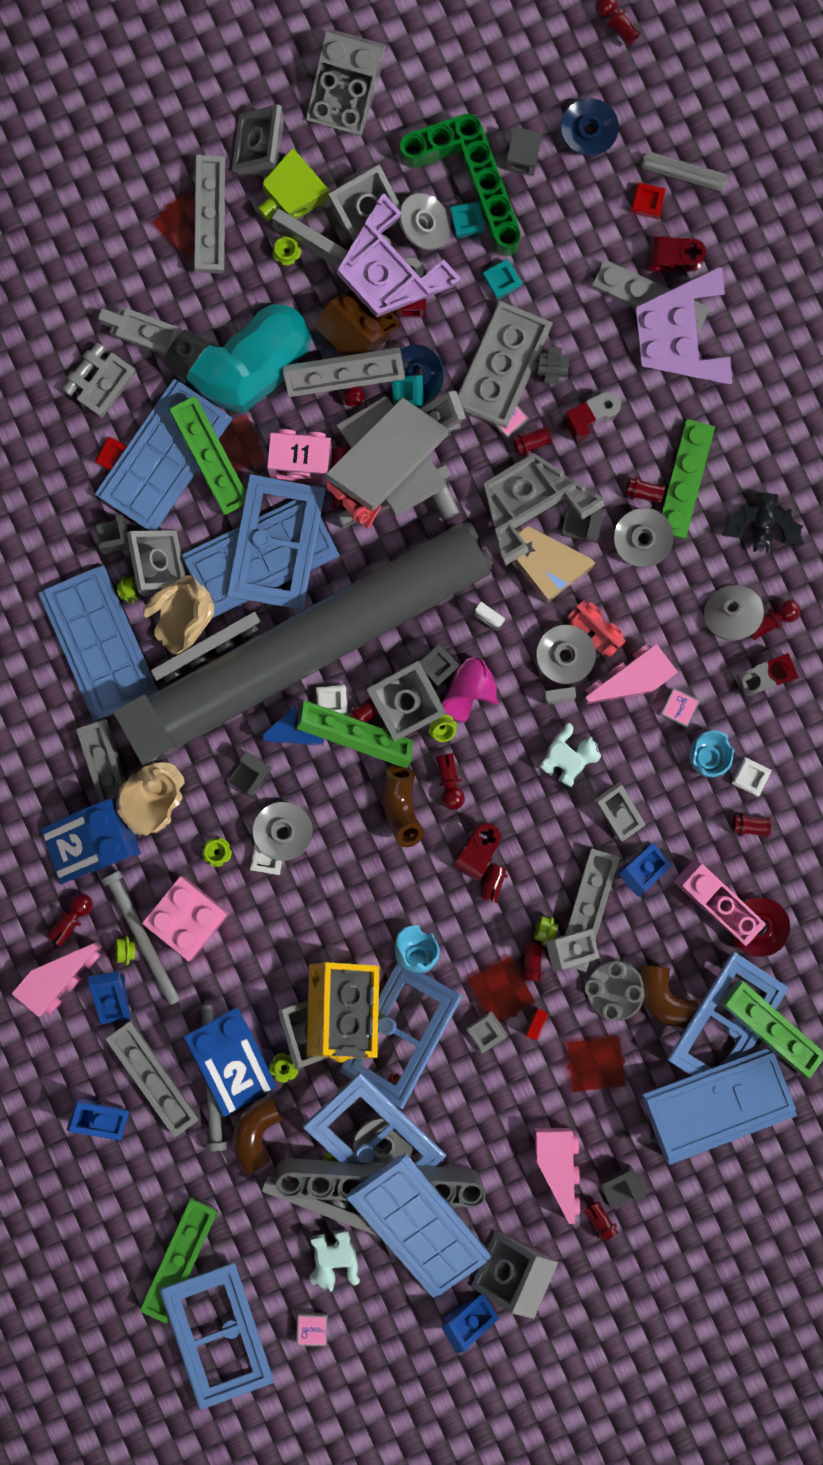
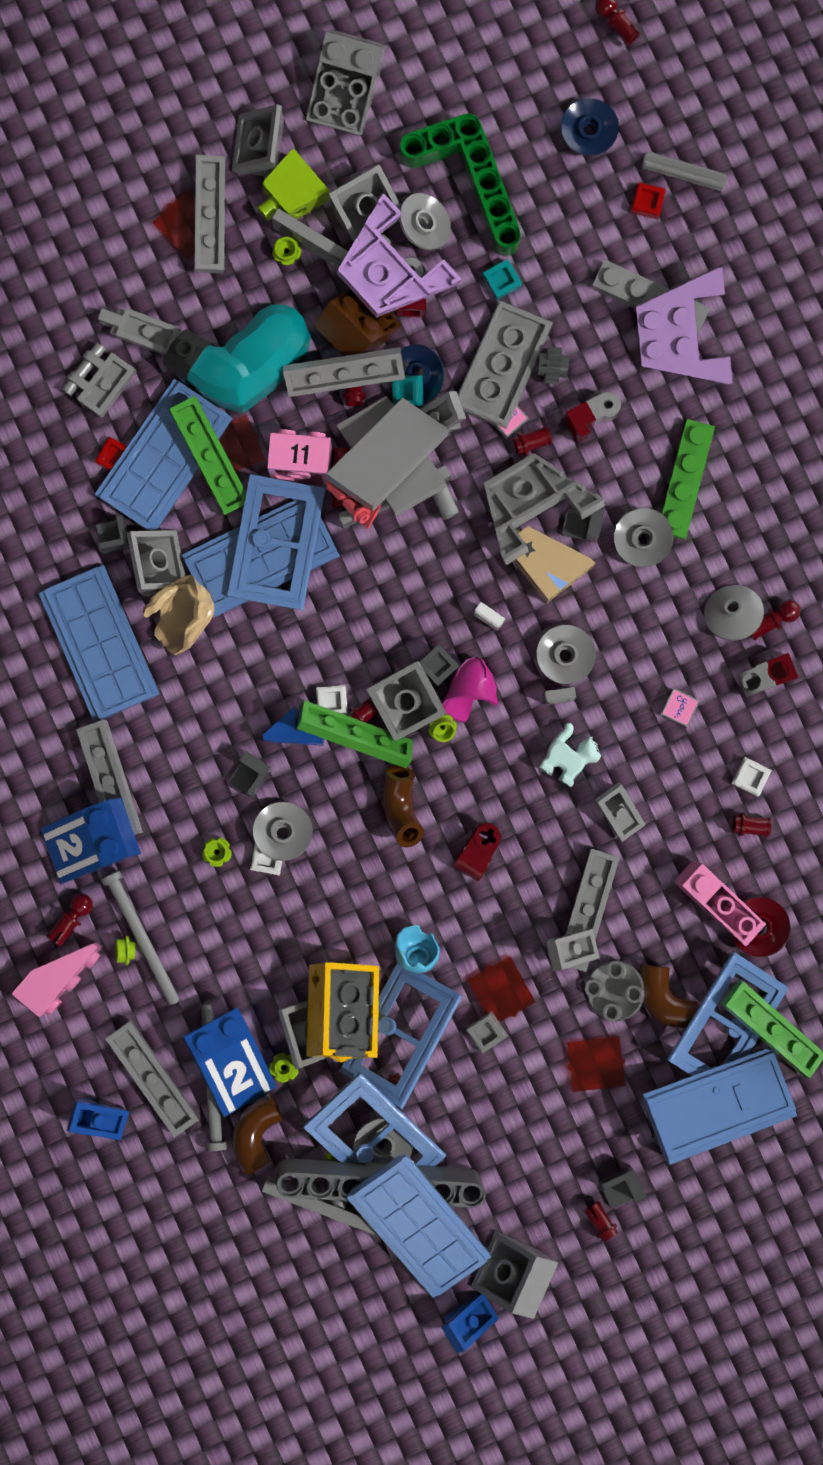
blue slope [89,972,130,1024] -> none
dark grey piece [113,522,493,766] -> none
tan hair [115,763,185,836] -> none
lime plate [117,575,142,604] -> none
bright green plate [140,1197,219,1324] -> none
bright pink brick [142,876,230,961] -> none
light grey plate [151,612,260,683] -> none
medium blue door [159,1262,274,1410] -> none
bright pink tile [297,1313,328,1347] -> none
light aqua animal [310,1228,360,1292] -> none
dark red pin [435,753,465,810] -> none
teal tile [450,201,485,239] -> none
dark red pin [479,863,508,903] -> none
dark grey panel [505,127,542,176] -> none
dark red pin [520,944,544,981] -> none
red tile [525,1007,548,1041] -> none
lime plate [533,916,558,945] -> none
bright pink slope [535,1128,580,1224] -> none
coral hinge [567,600,626,658] -> none
bright pink slope [583,644,678,704] -> none
blue slope [618,843,672,897] -> none
dark red pin [625,476,665,504] -> none
dark red piece [649,236,706,272] -> none
medium azure hair [689,730,735,778] -> none
black animal [721,492,804,554] -> none

